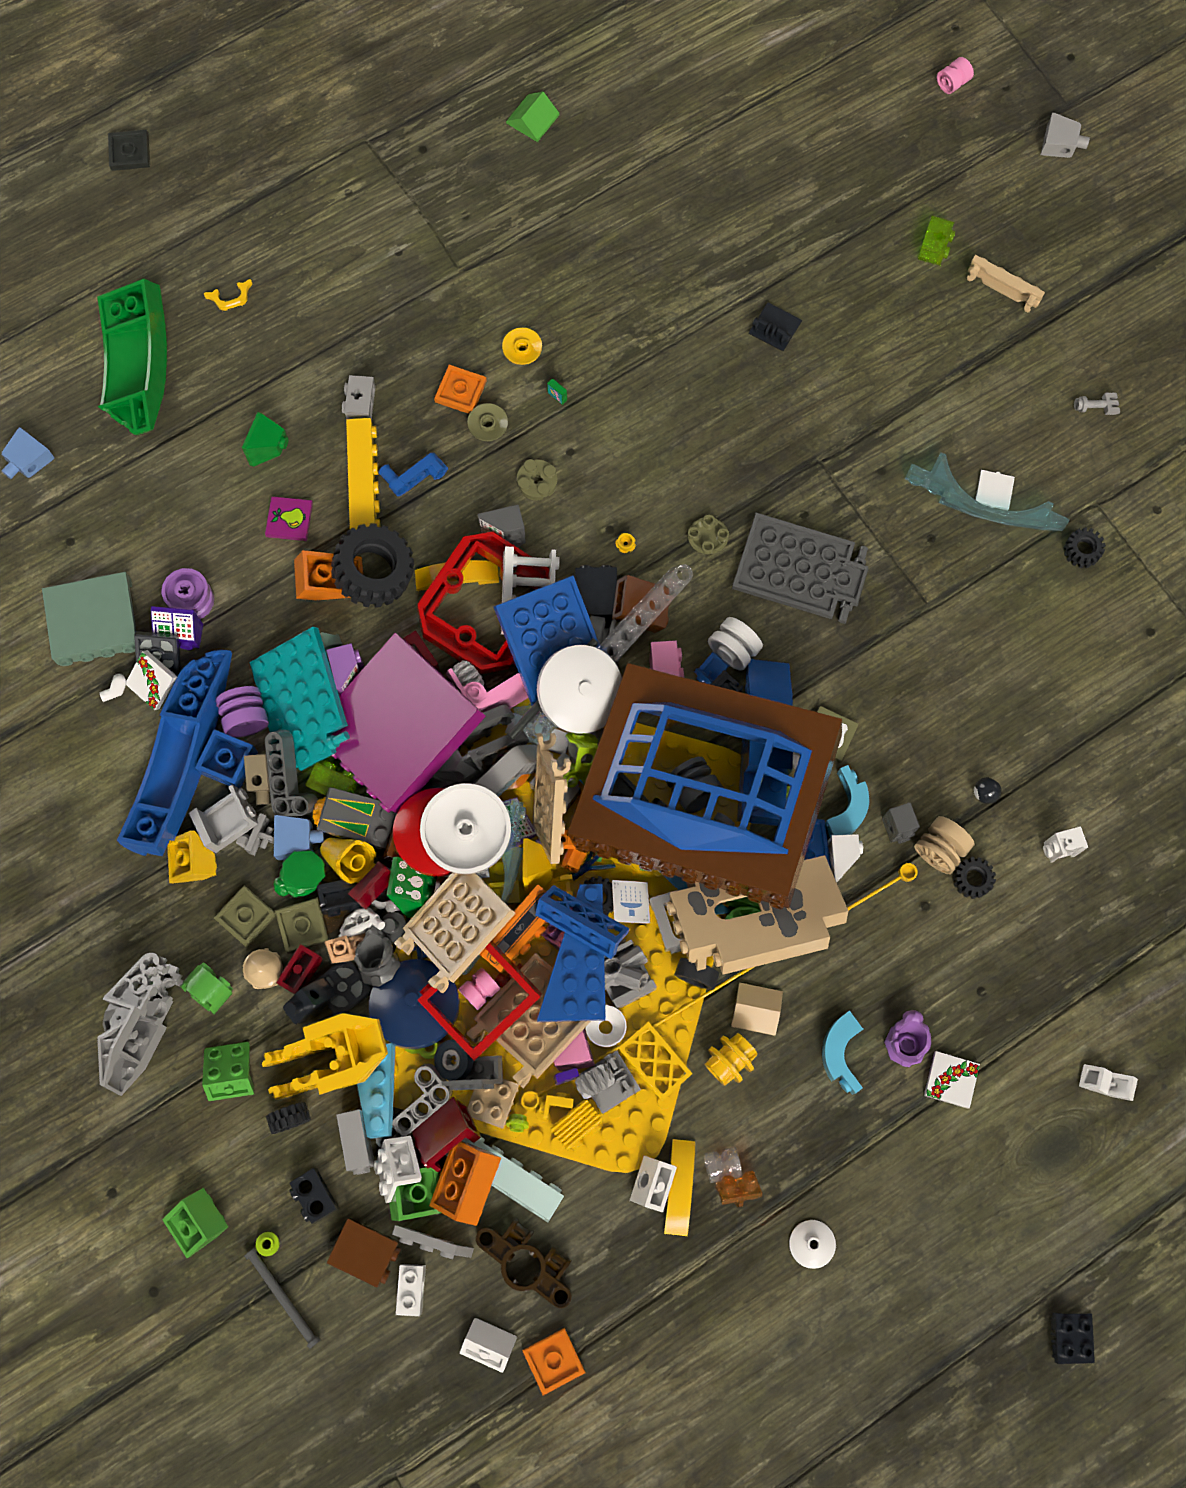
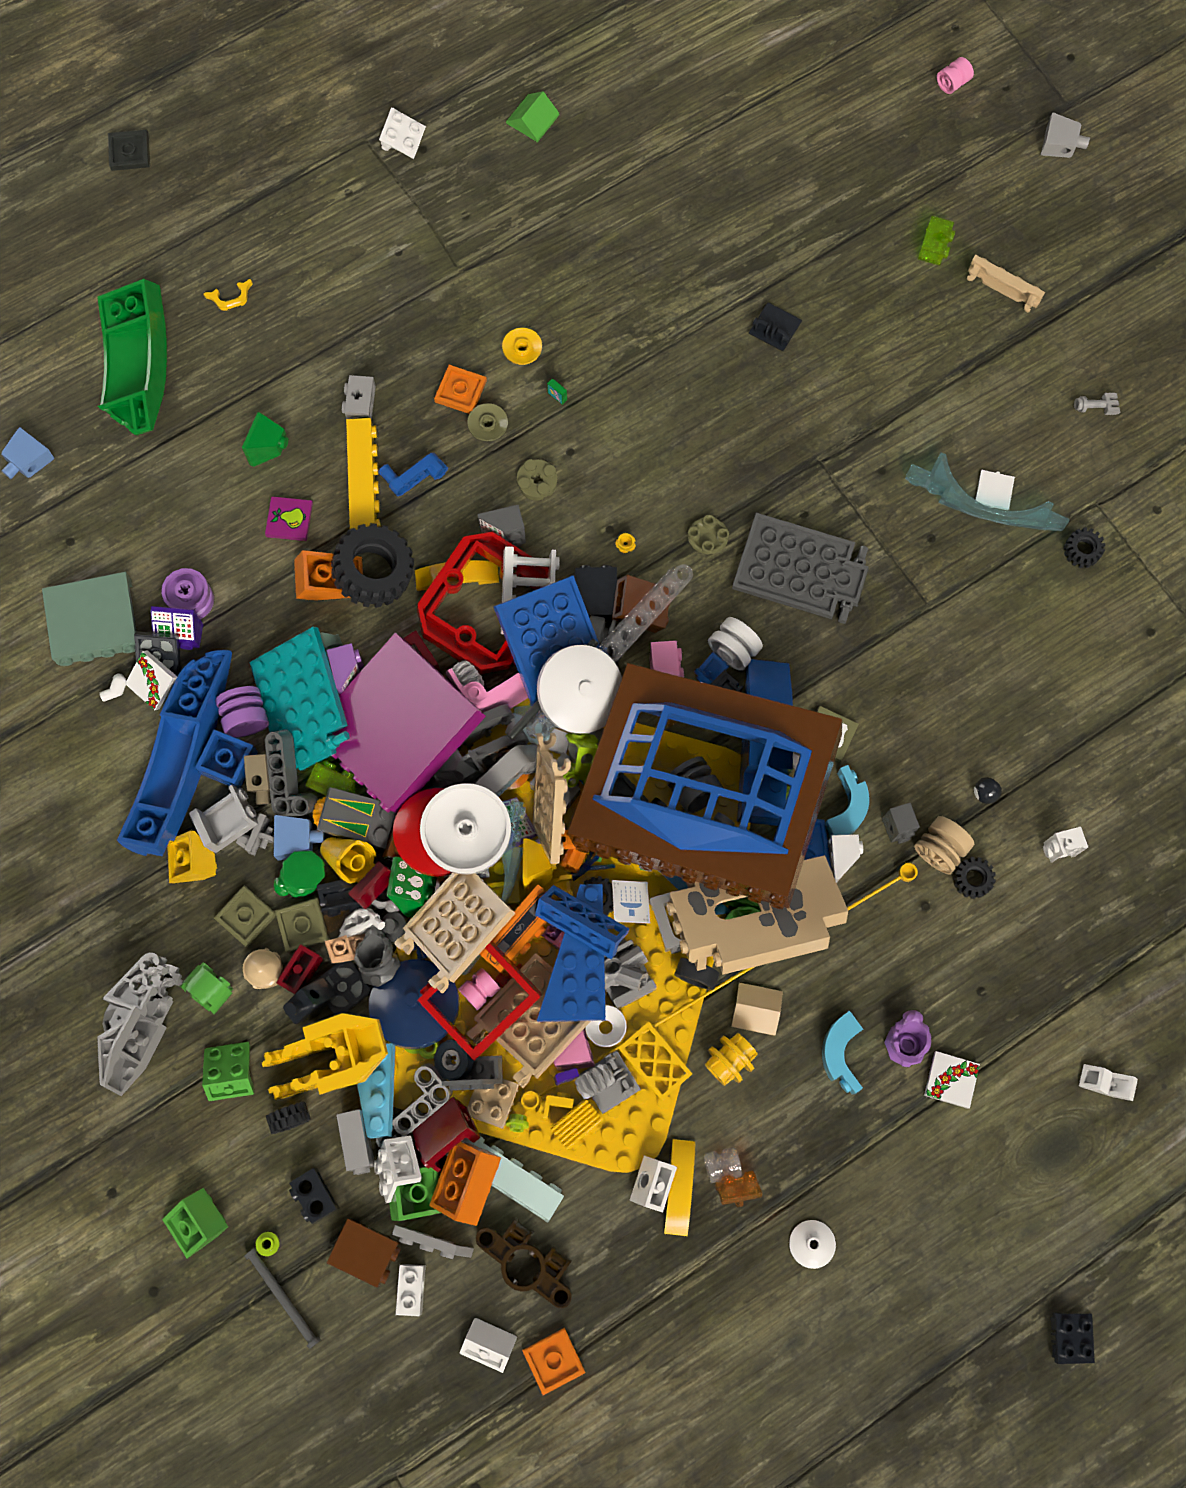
none -> white hinge [379,107,426,159]

